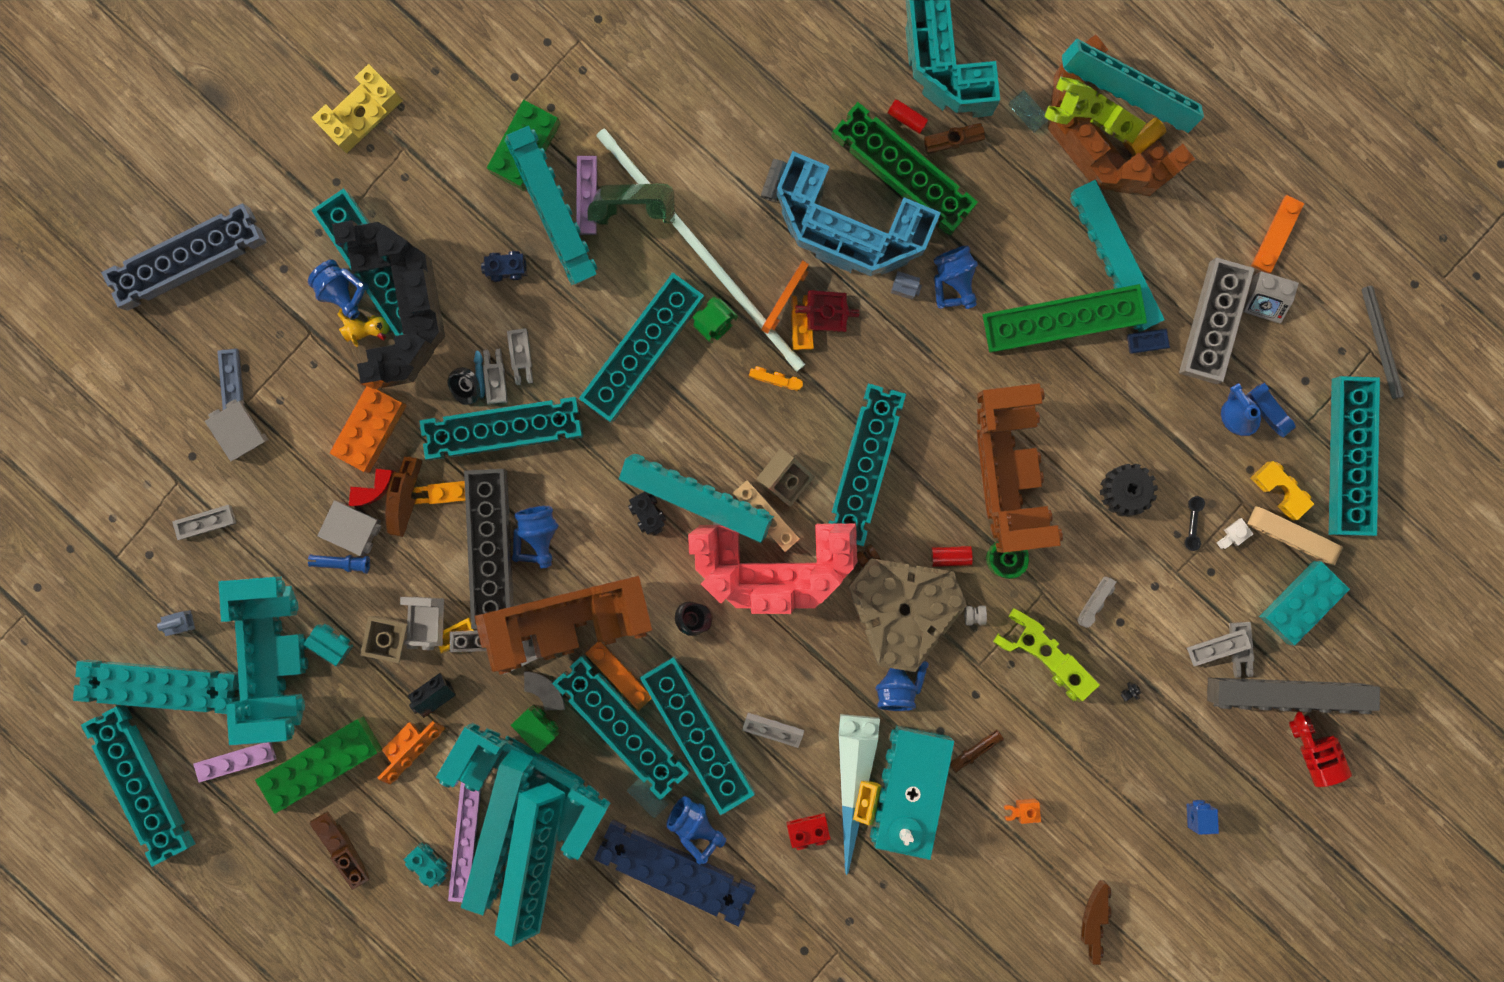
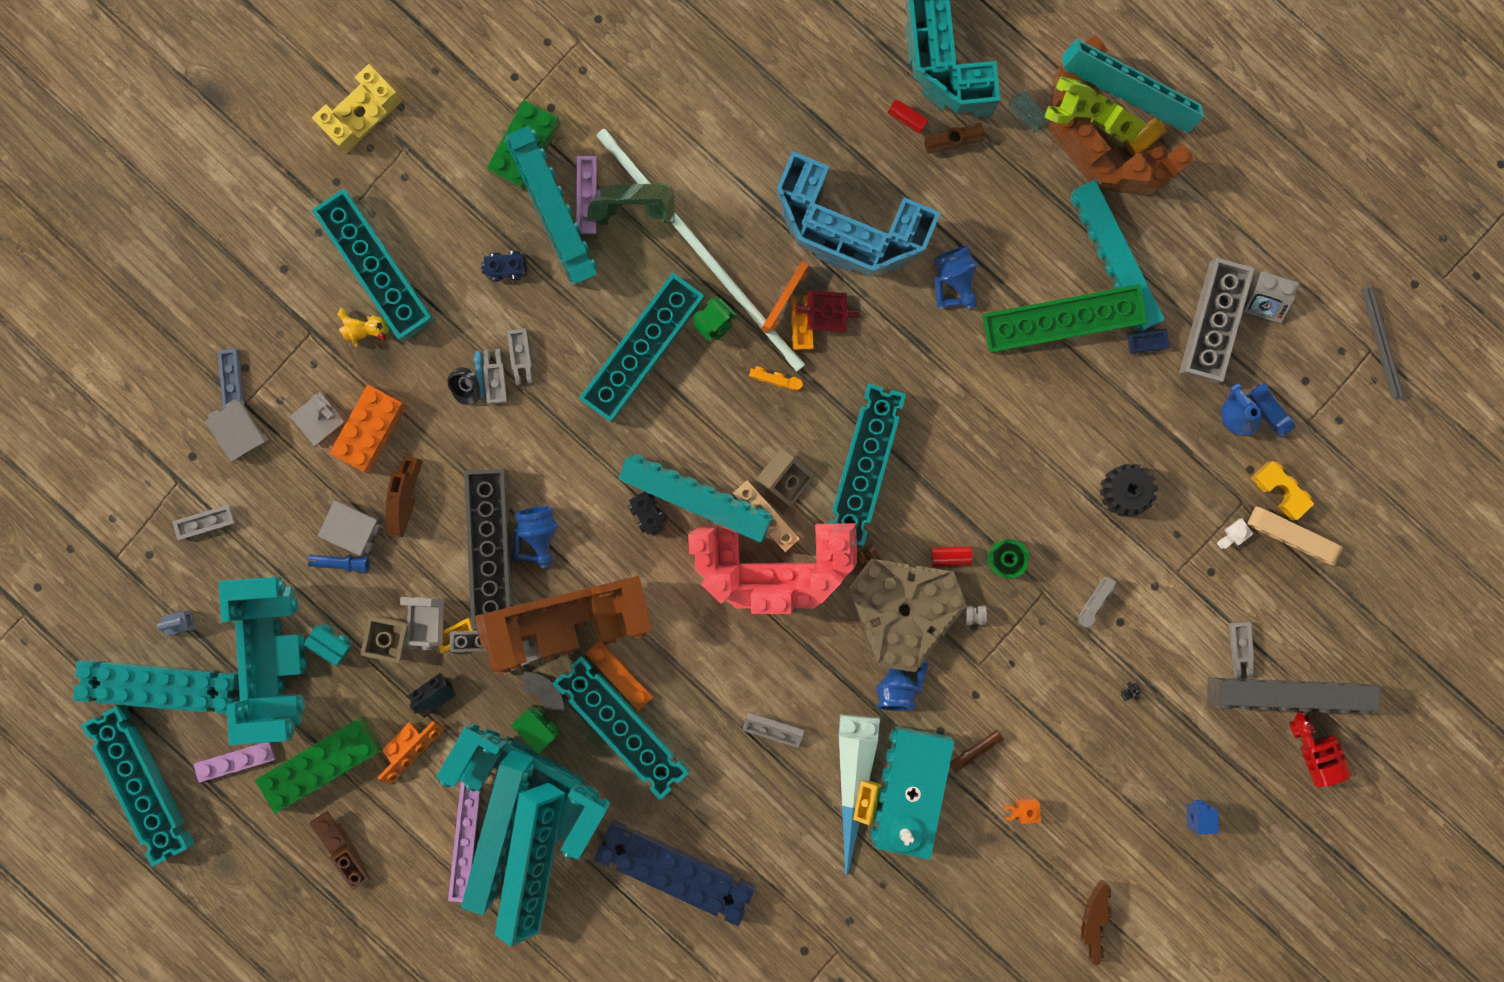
sand blue brick [101,203,267,311] -> none
blue piece [308,260,369,320] -> none
black brick [332,220,445,389] -> none
red brick [349,469,396,507] -> none
teal brick [403,842,449,888] -> none
light orange hinge [413,481,465,504] -> none
teal brick [419,397,584,461] -> none
clear light blue plate [627,778,669,819] -> none
teal brick [640,656,755,816] -> none
blue piece [667,796,726,865] -> none
black hat [675,602,712,636] -> none
dark grey axle [761,159,787,202] -> none
red brick [786,813,831,850] -> none
green brick [831,102,978,236] -> none
sand blue brick [891,271,922,300] -> none
dark orange brick [977,383,1063,553] -> none
lime brick [993,608,1100,702] -> none
black bar [1184,496,1205,551] -> none
light grey plate [1187,629,1252,666] -> none
orange plate [1251,195,1304,274] -> none
teal brick [1259,561,1350,646] -> none
teal brick [1329,376,1380,536] -> none
none -> light grey plate [290,392,345,447]

